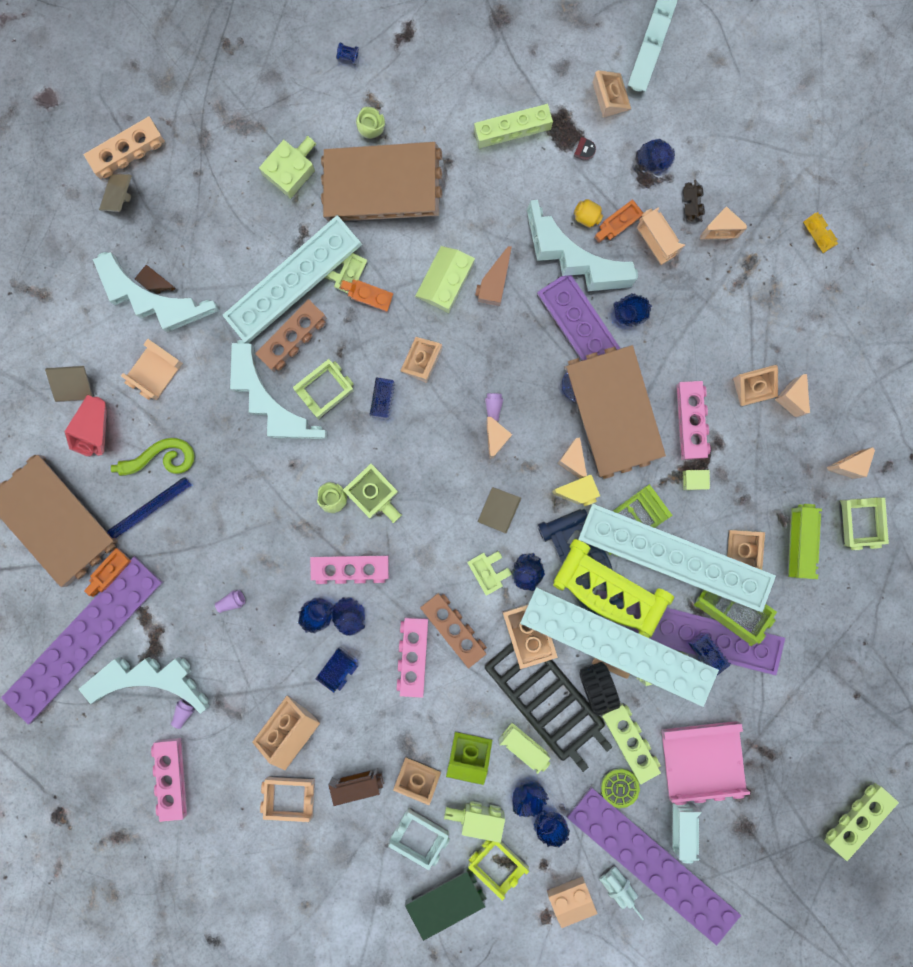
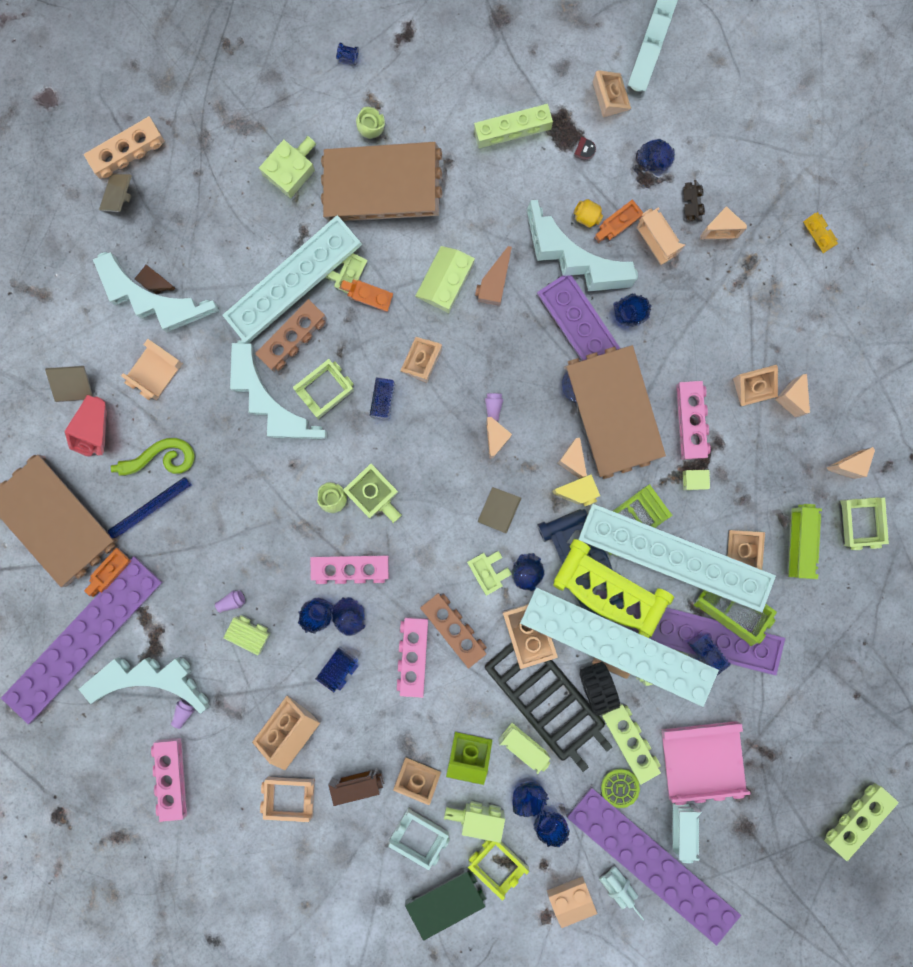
none -> yellowish green brick [223,615,271,655]

